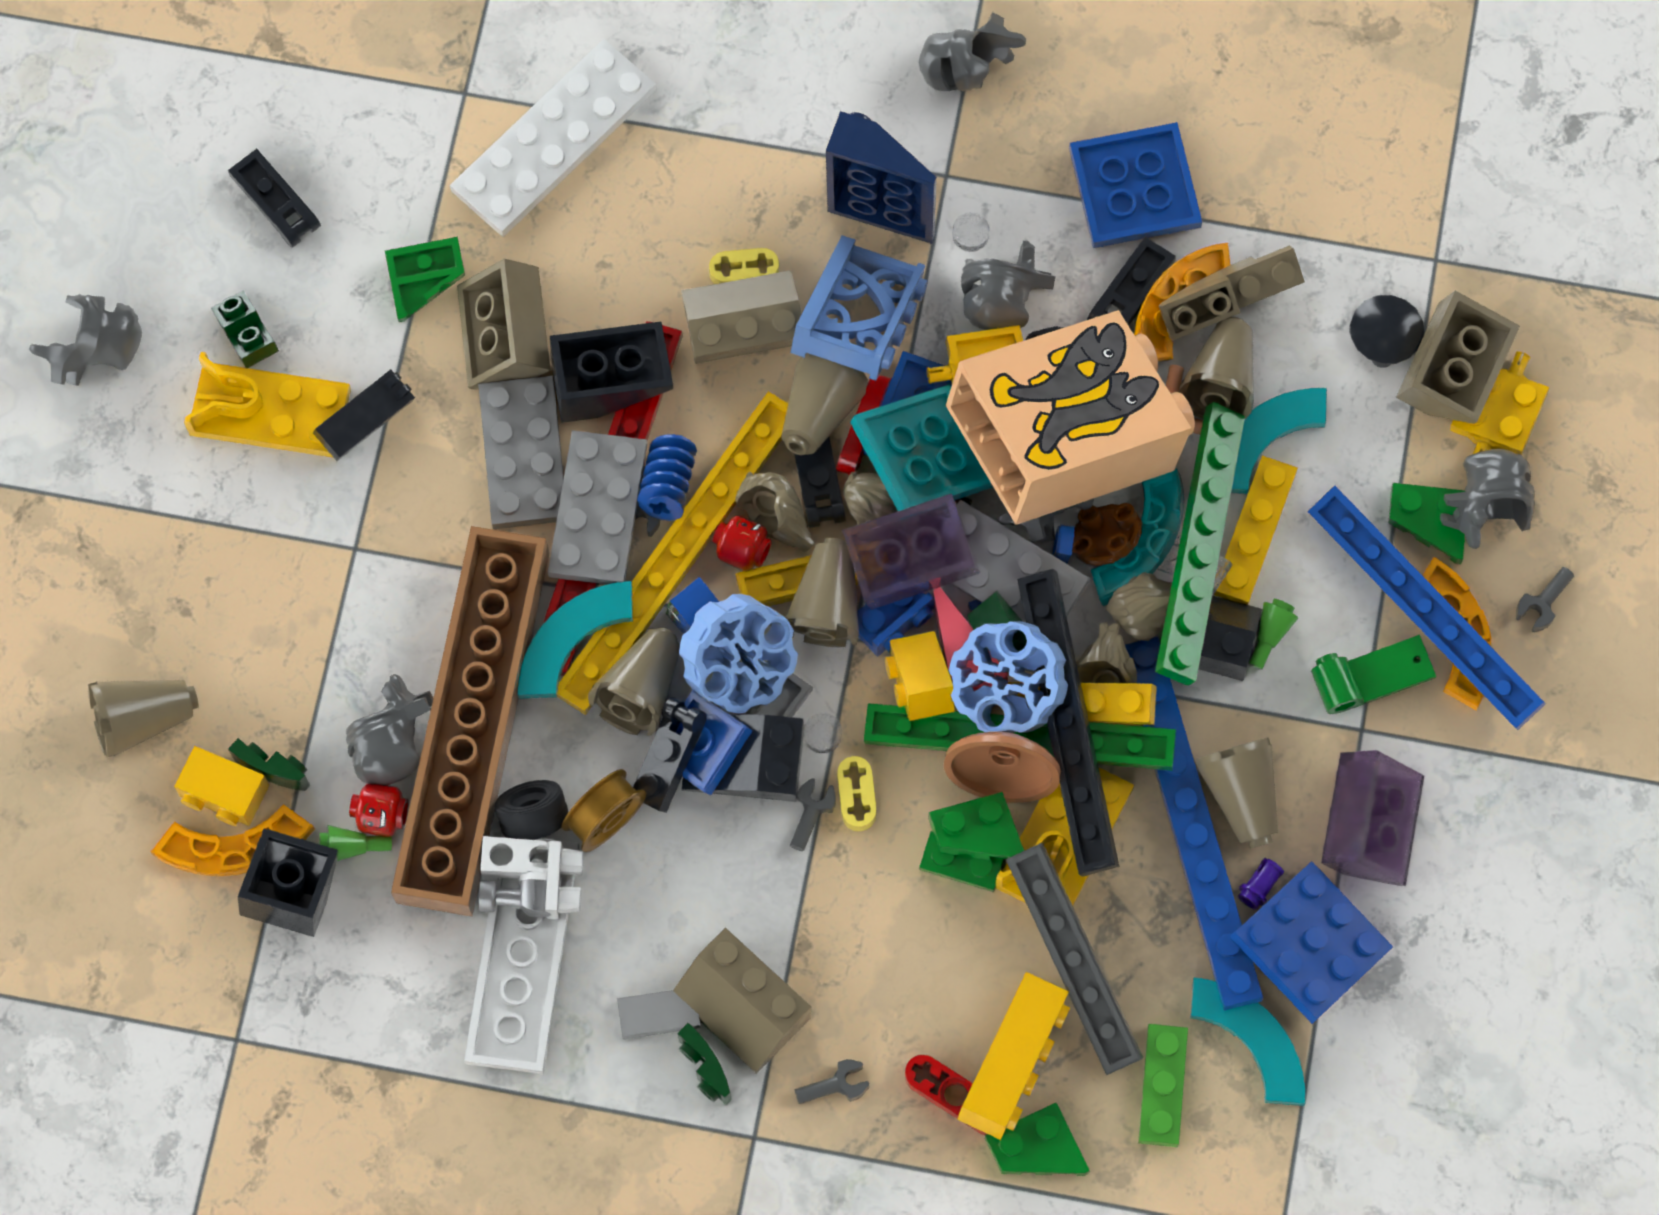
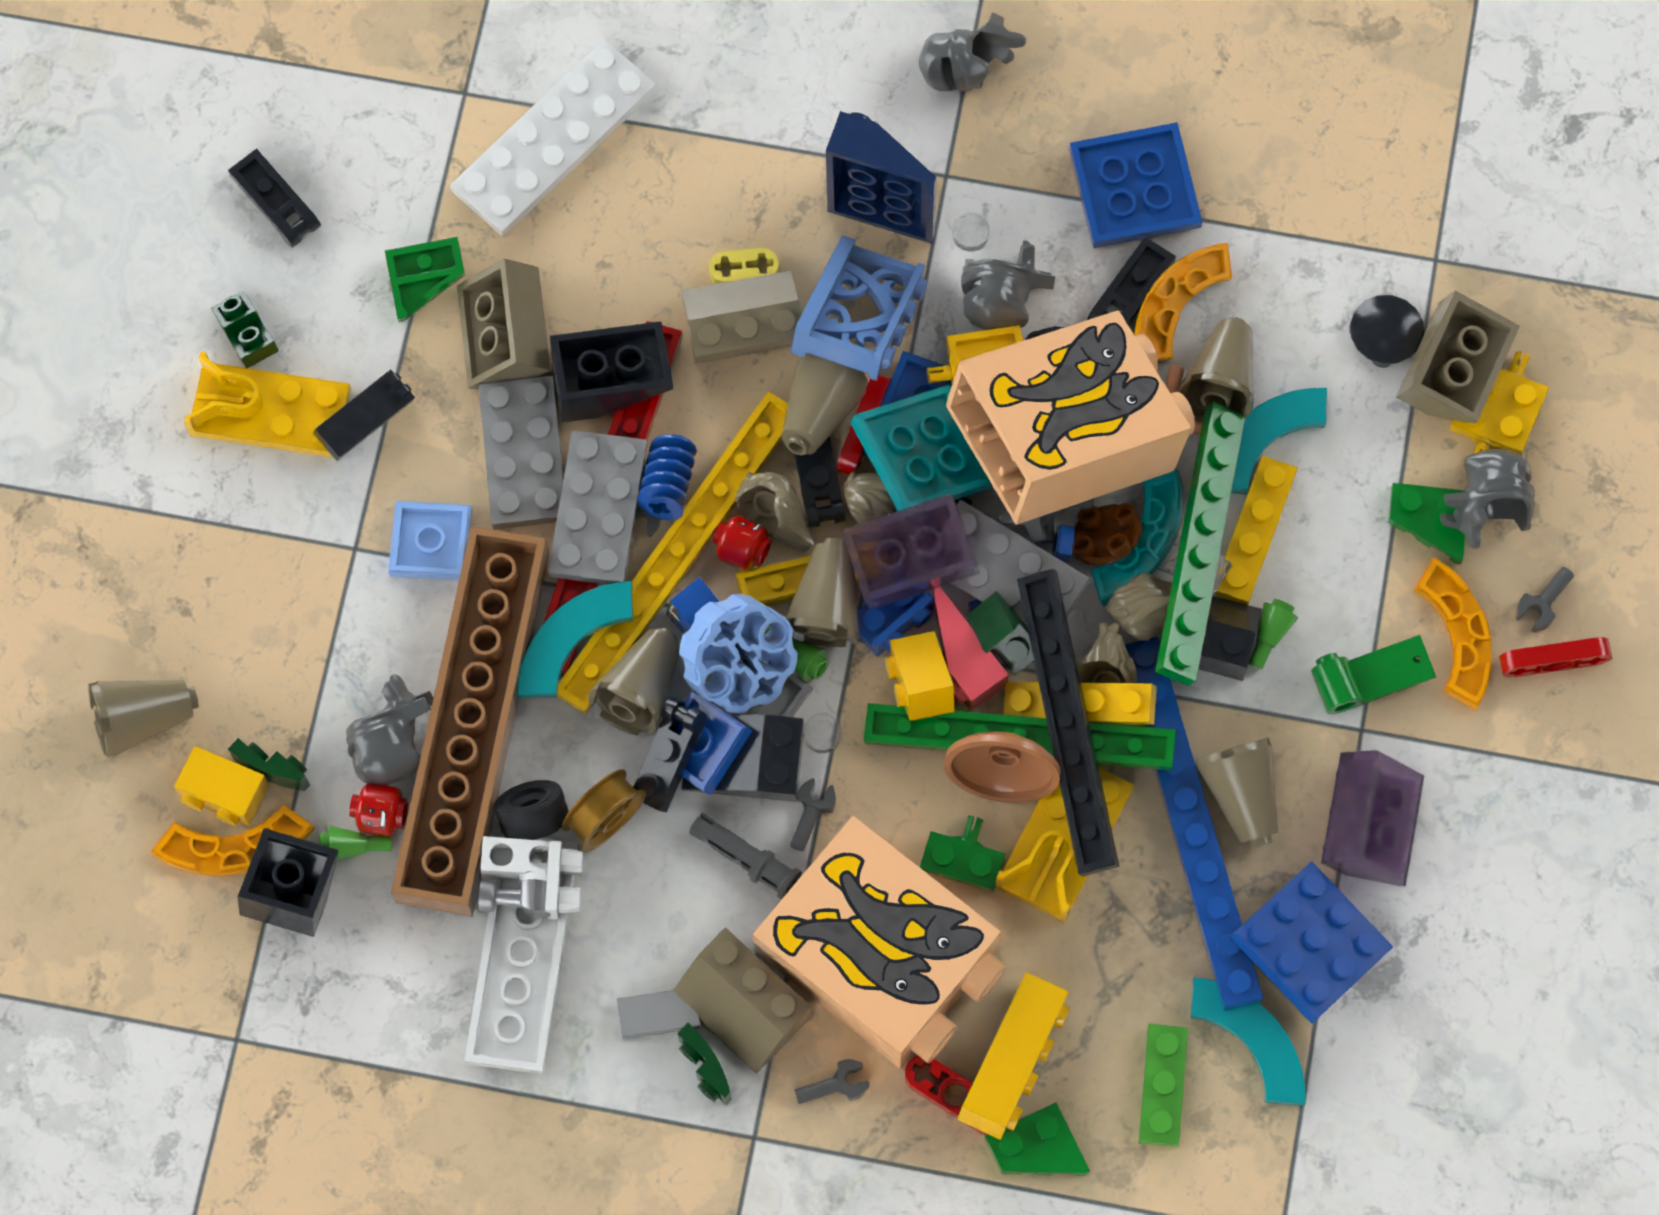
dark grey piece [29,294,142,386] -> none
light yellow beam [837,756,876,831] -> none
green wing [928,792,1024,860] -> none
light blue connector [949,621,1068,733] -> none
dark grey tile [1006,842,1144,1075] -> none
dark tan slope [1159,245,1305,341] -> none
dark purple pin [1238,858,1284,910] -> none
blue plate [1307,486,1546,730] -> none
none -> light blue tile [388,501,472,581]
none -> dark grey pin [689,813,802,900]
none -> brick [752,815,1007,1069]
none -> bright green cone [764,627,829,682]
none -> red beam [1499,637,1613,678]

